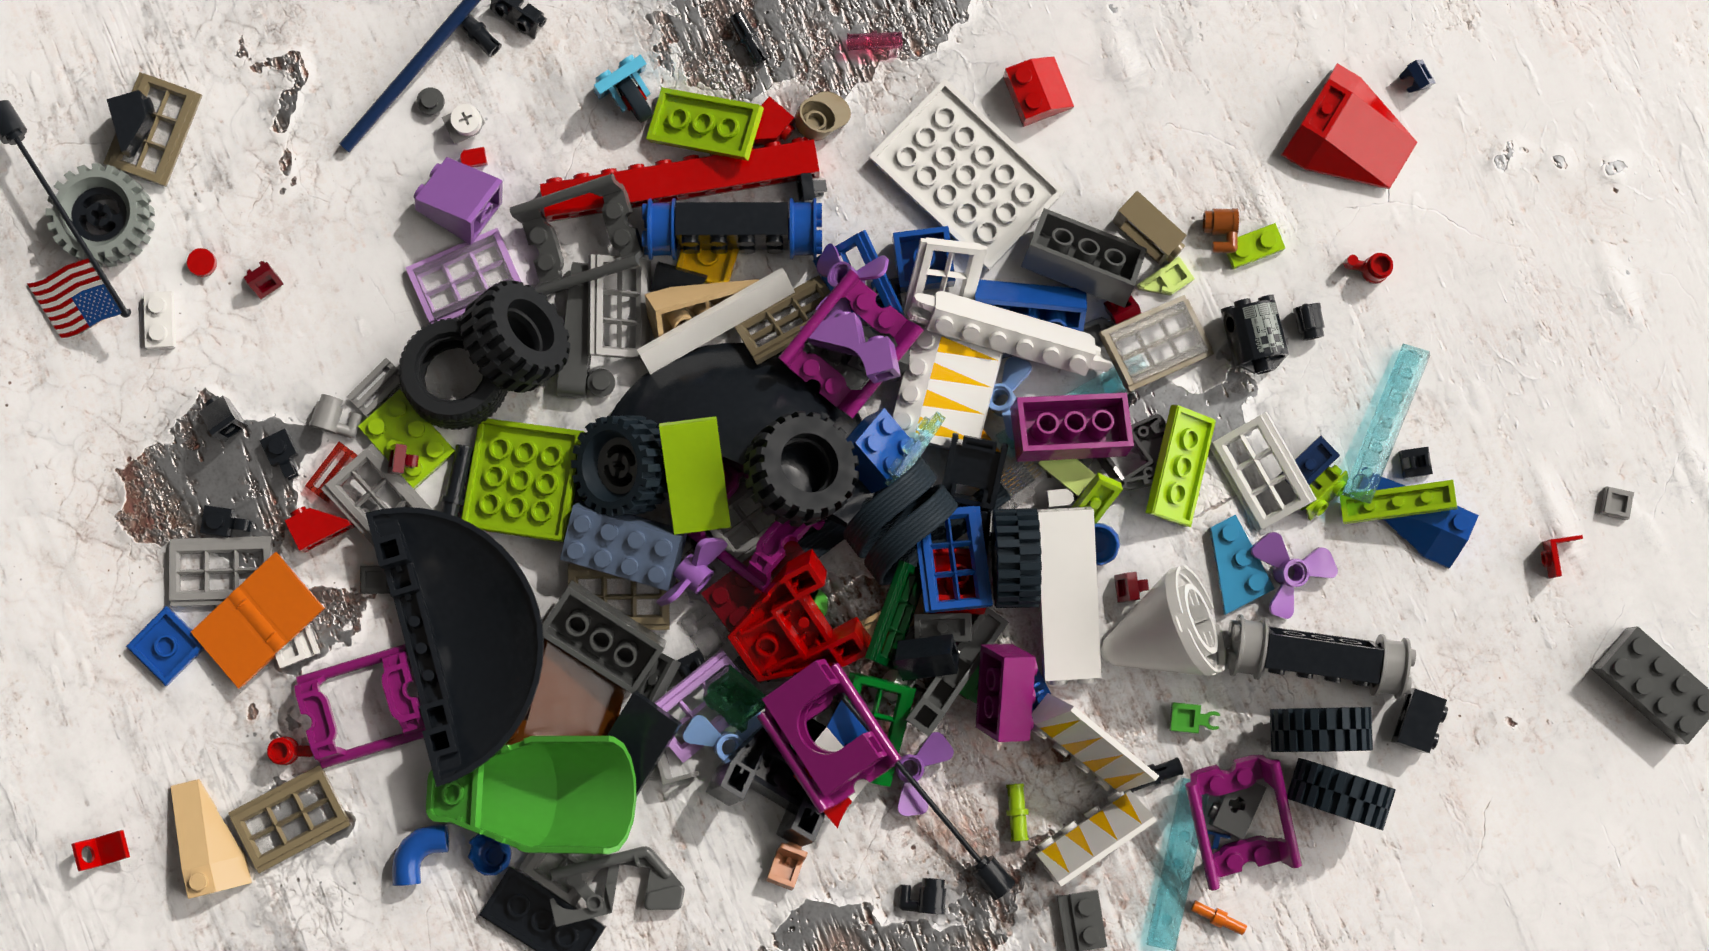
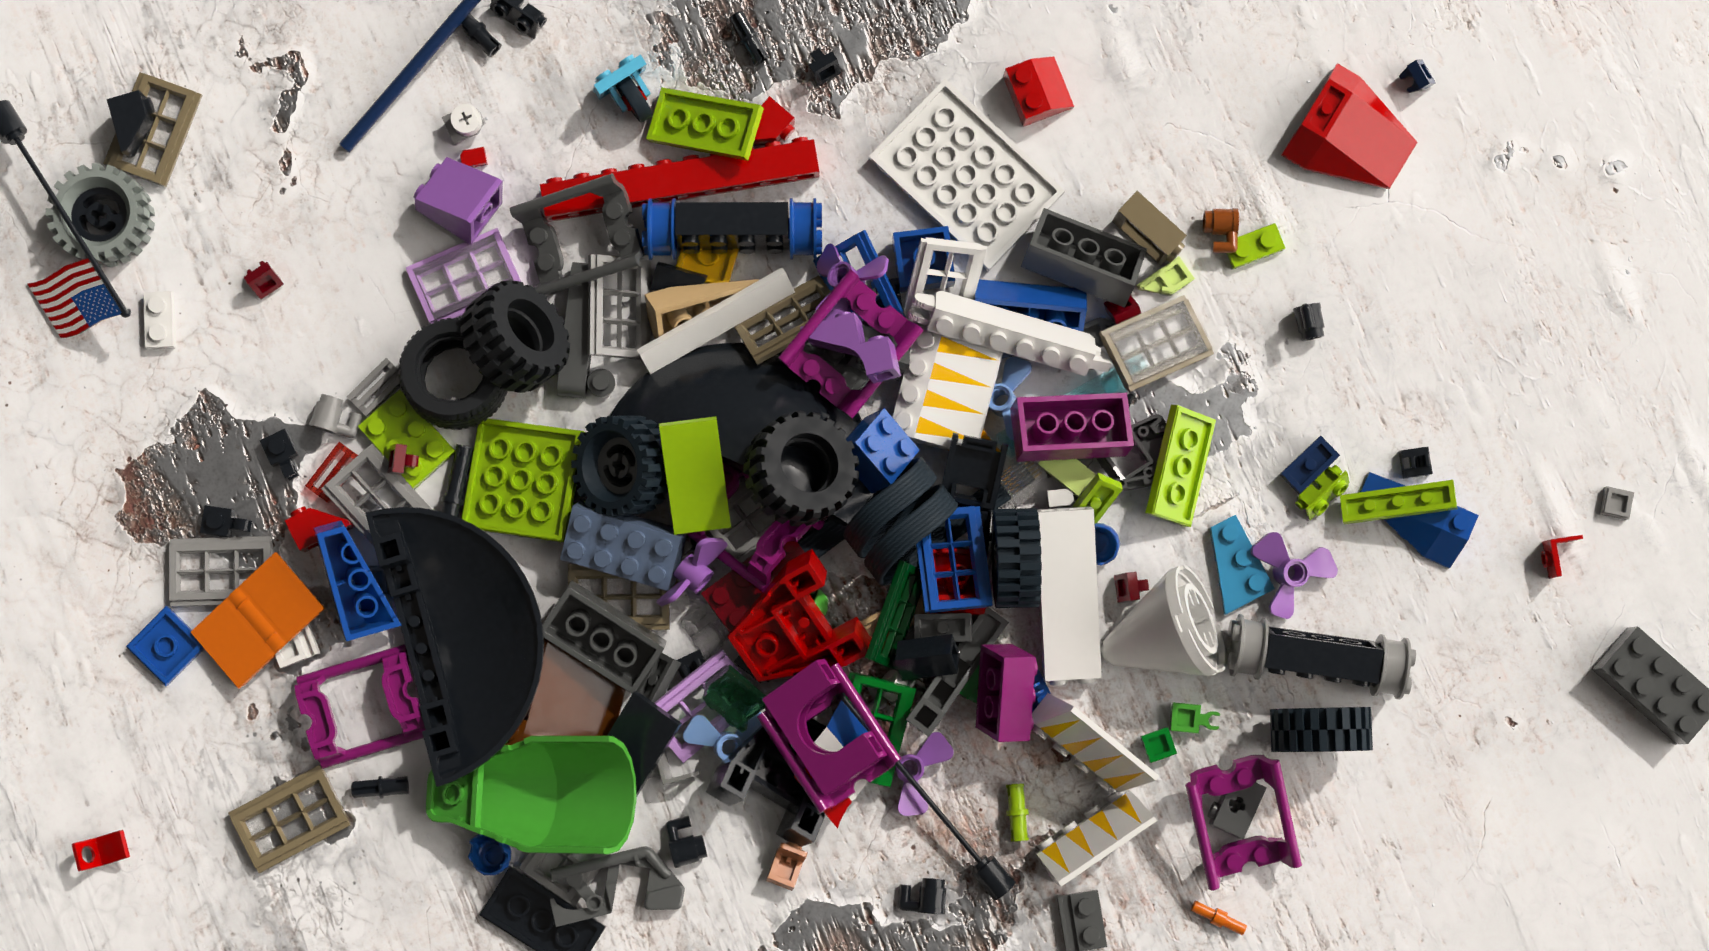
tan wedge [171,779,252,899] -> none
red tile [187,248,217,277] -> none
black slope [199,395,248,442] -> none
red piece [267,737,314,765] -> none
blue cylinder [392,824,449,886] -> none
dark grey plate [417,87,445,115] -> none
dark tan cap [794,91,851,141] -> none
black tile [796,173,827,202] -> none
clear pink pin [847,30,903,52] -> none
clear light blue plate [885,411,946,486] -> none
black pin [1129,757,1184,793] -> none
clear light blue plate [1146,778,1209,951] -> none
blue piece [1207,830,1231,850] -> none
white piece [1210,412,1317,532] -> none
black cylinder [1221,295,1289,375] -> none
black wheel [1287,758,1396,831] -> none
red piece [1343,253,1393,284] -> none
clear light blue plate [1343,343,1430,504] -> none
black brick [1391,688,1448,753] -> none
none -> blue wedge [313,520,402,642]
none -> black axle [351,776,409,799]
none -> black piece [665,816,708,868]
none -> black tile [808,48,841,86]
none -> green plate [1140,727,1177,763]

